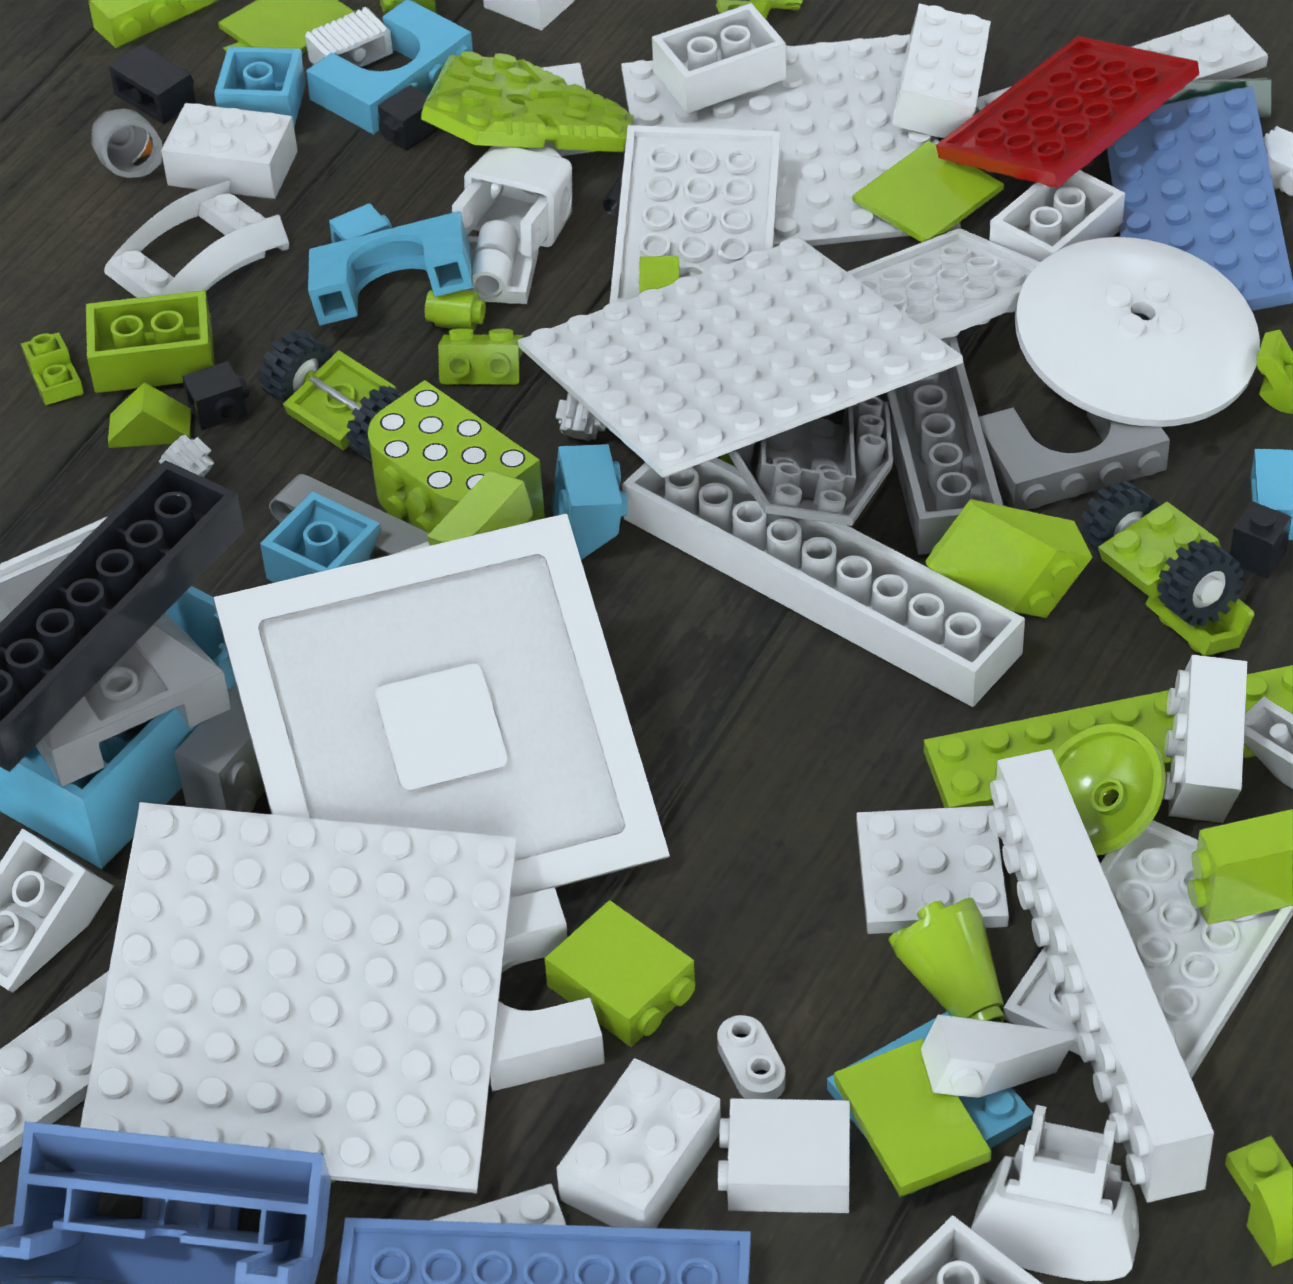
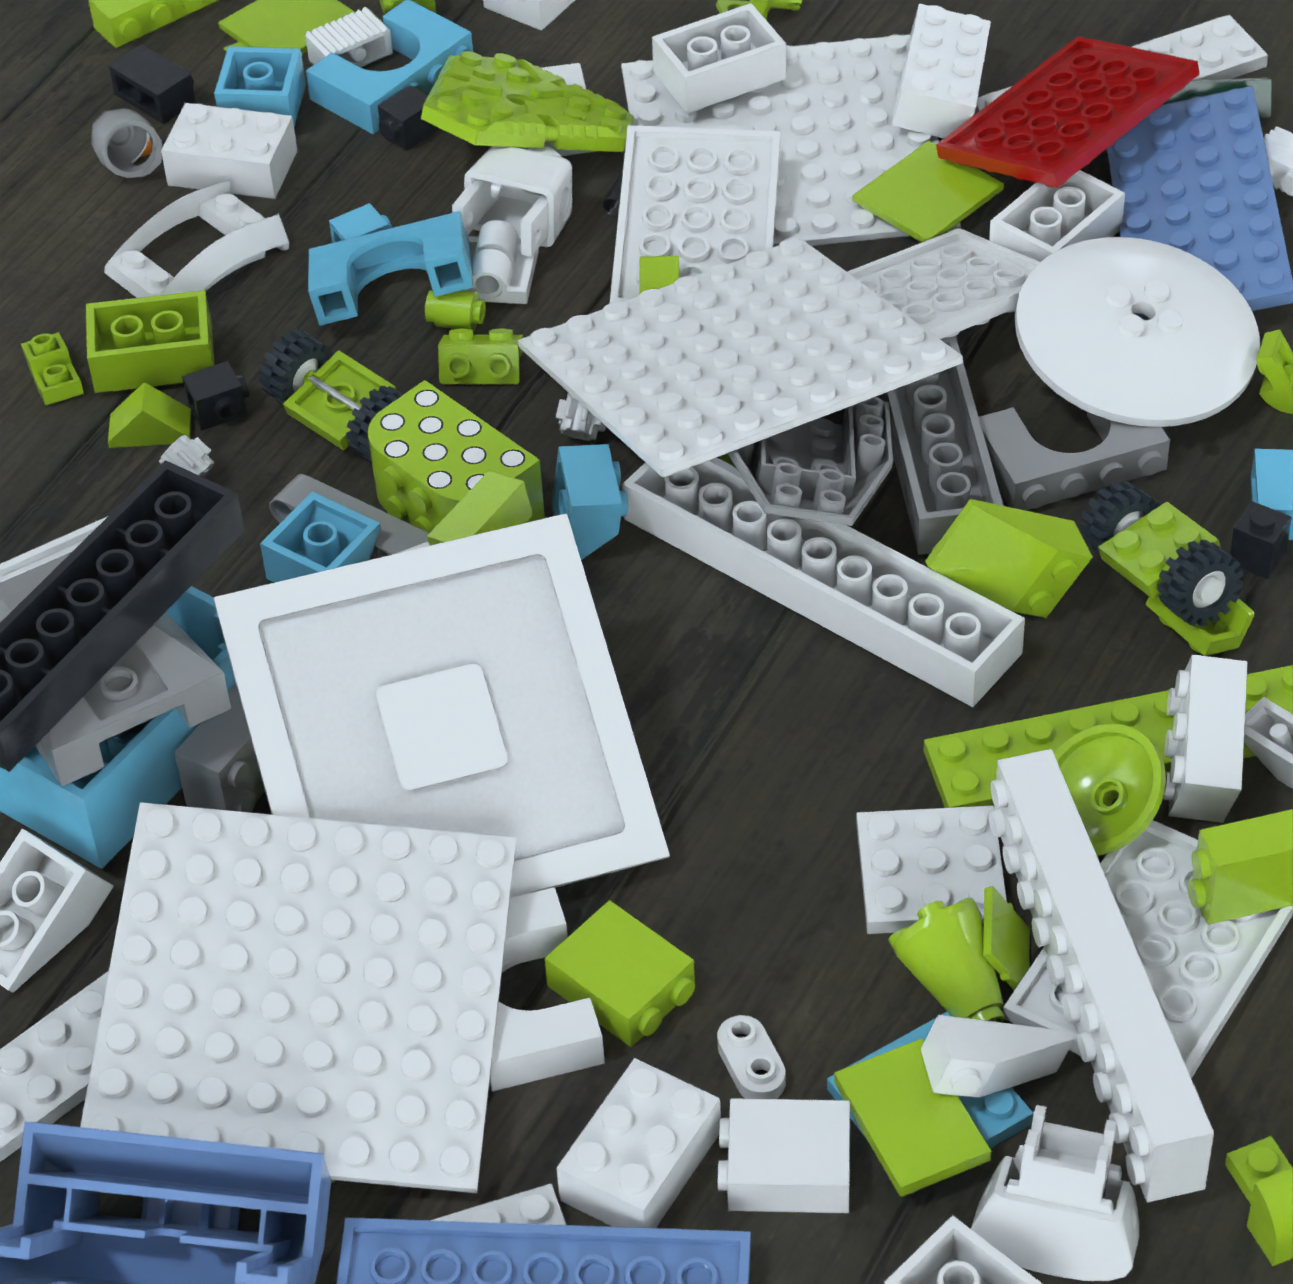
none -> lime piece [983,886,1030,991]

